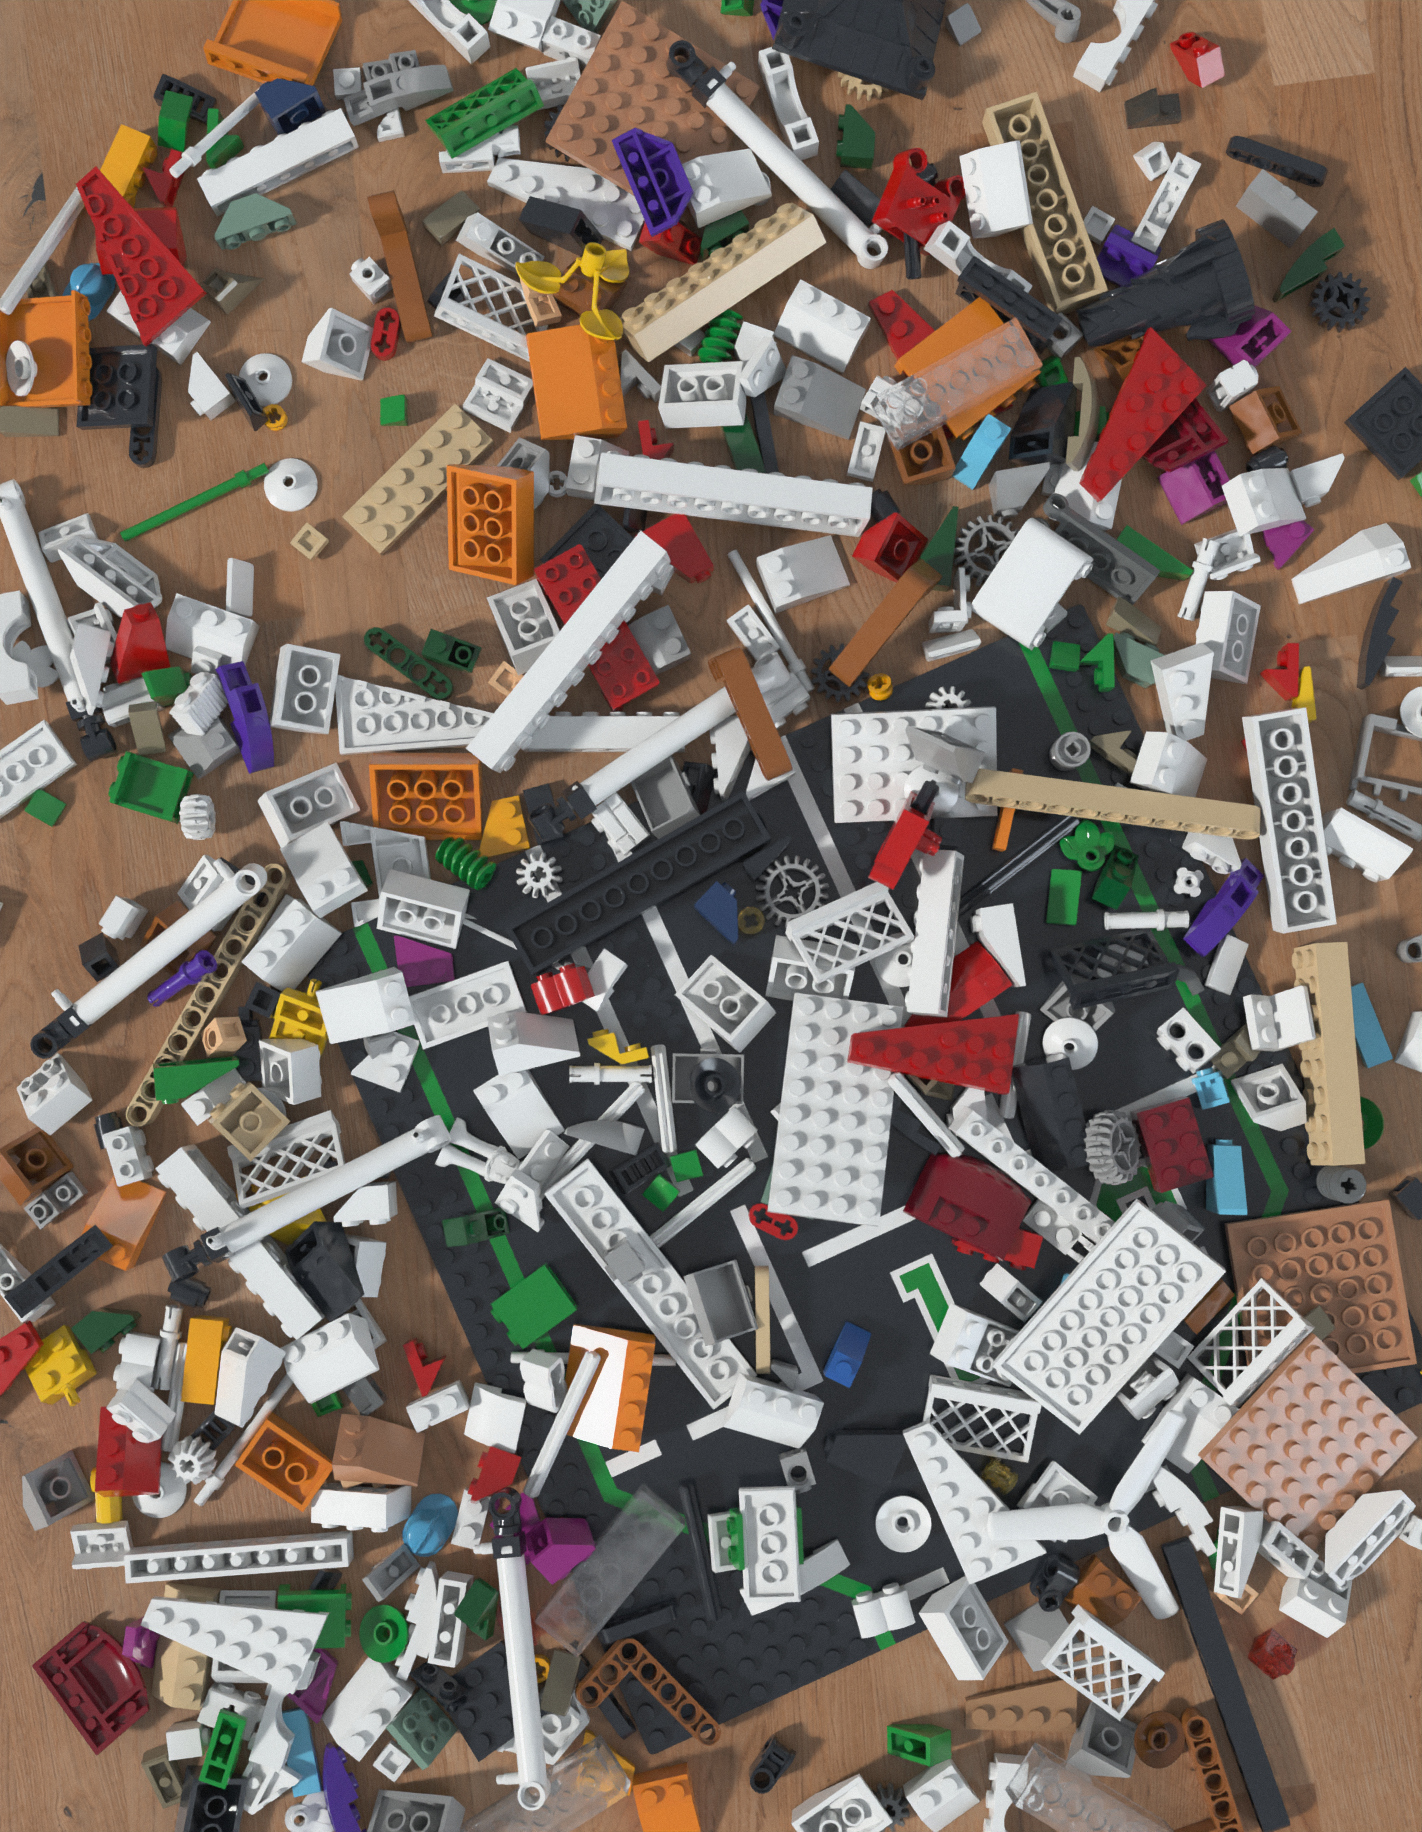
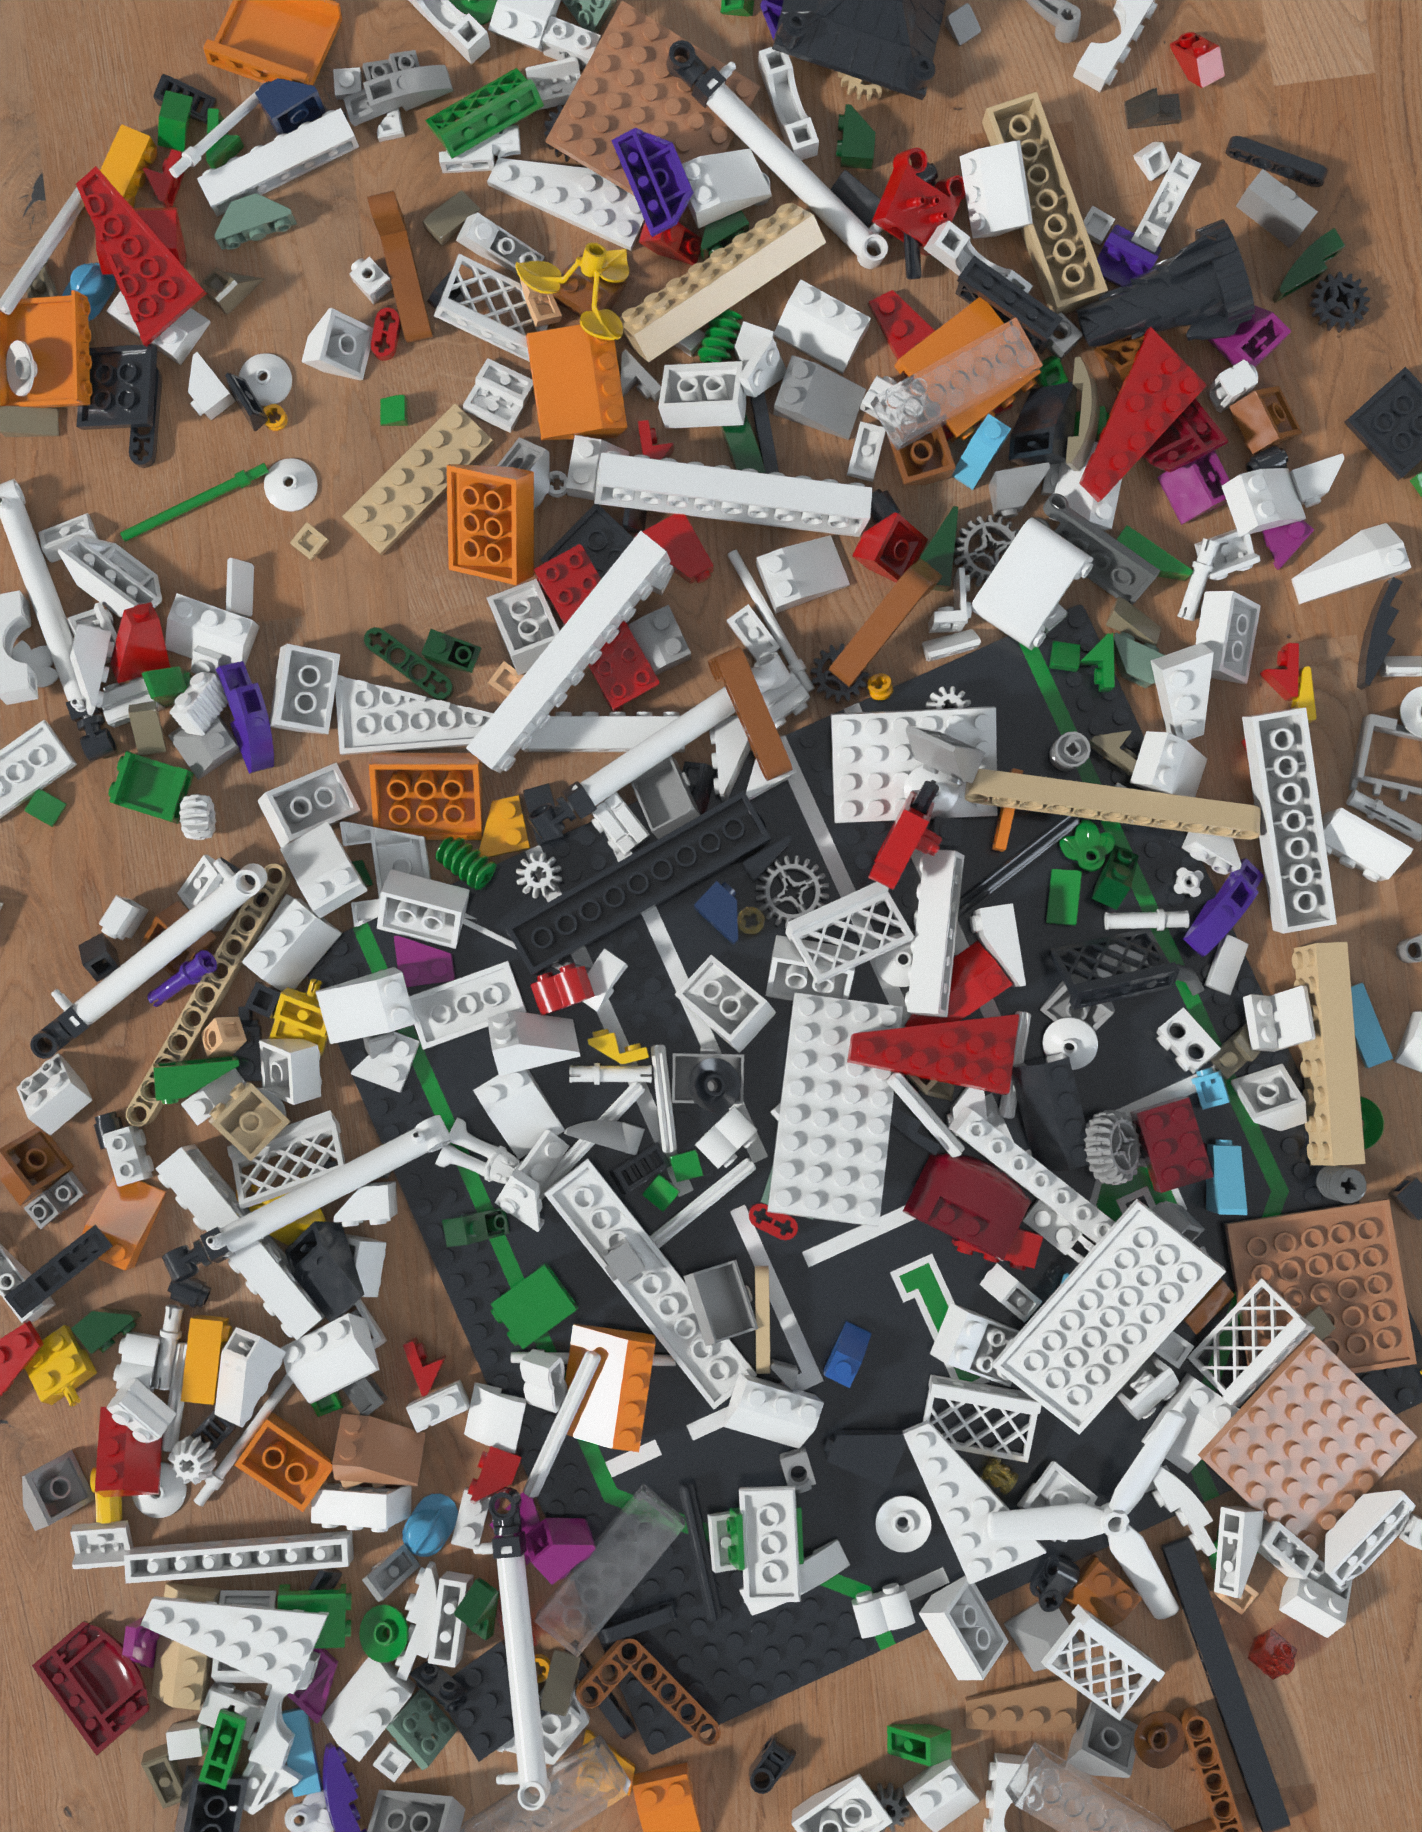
black slope [519,196,603,256] -> none

